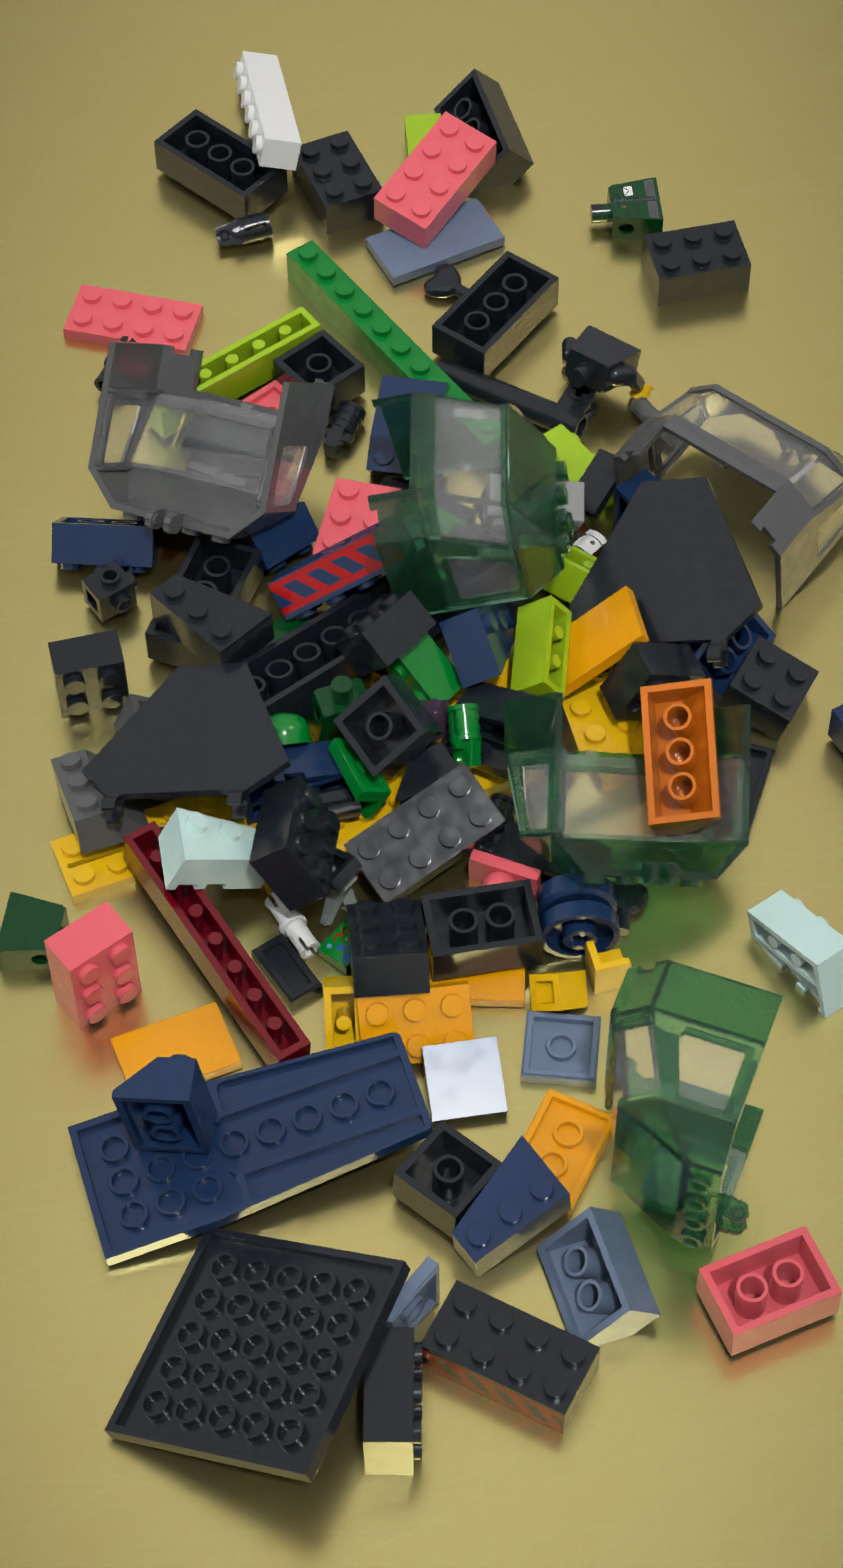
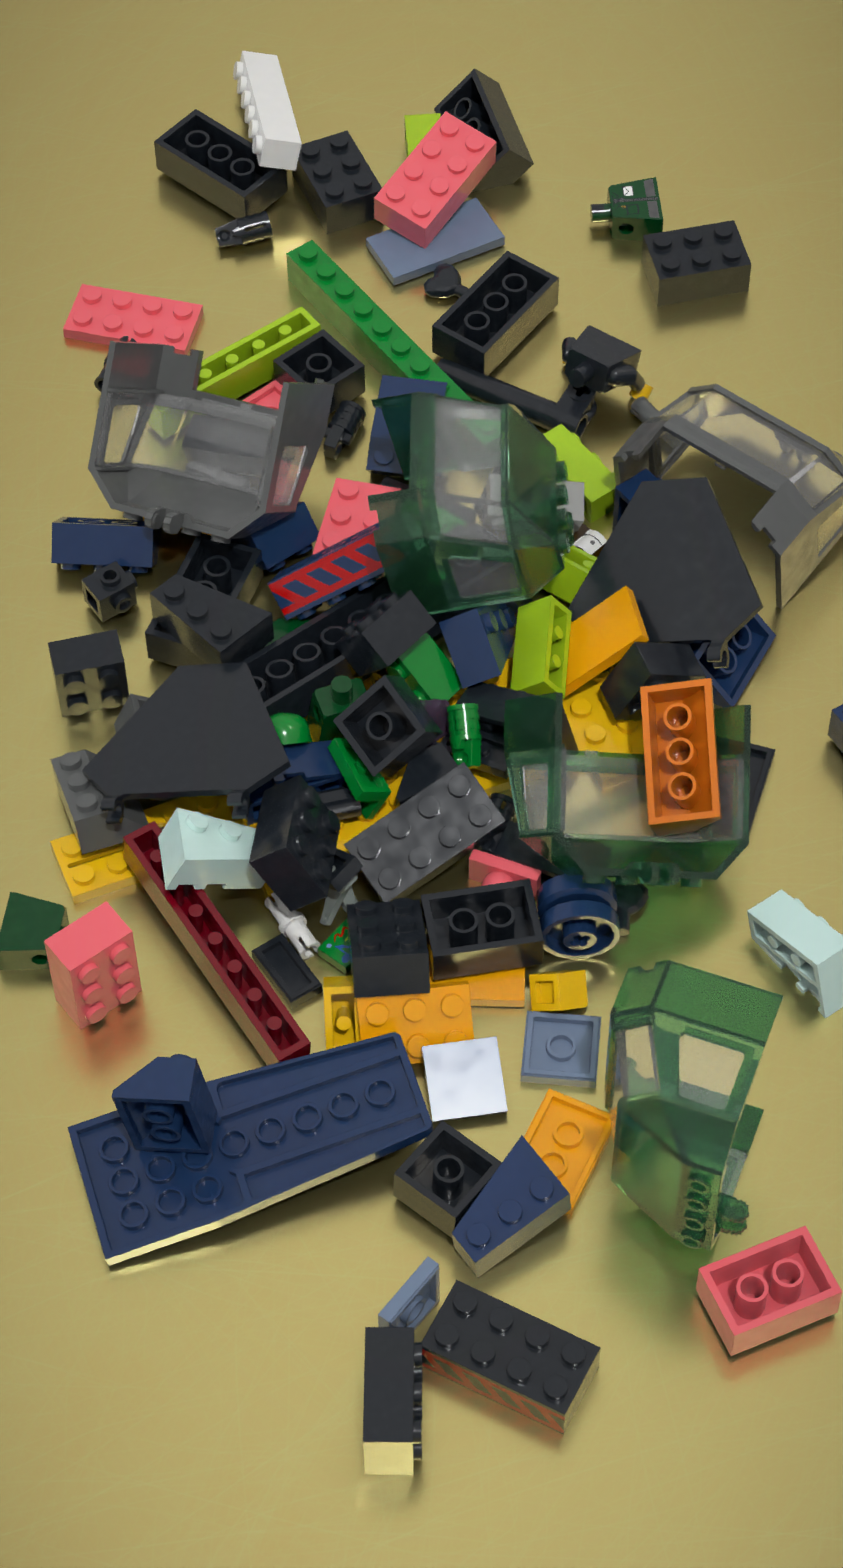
black plate [105,1228,411,1483] -> none
light orange tile [110,1002,242,1081] -> none
sand blue slope [536,1207,661,1346] -> none
black tile [579,448,616,520] -> none
yellow panel [584,940,632,994] -> none
black brick [717,636,819,741] -> none

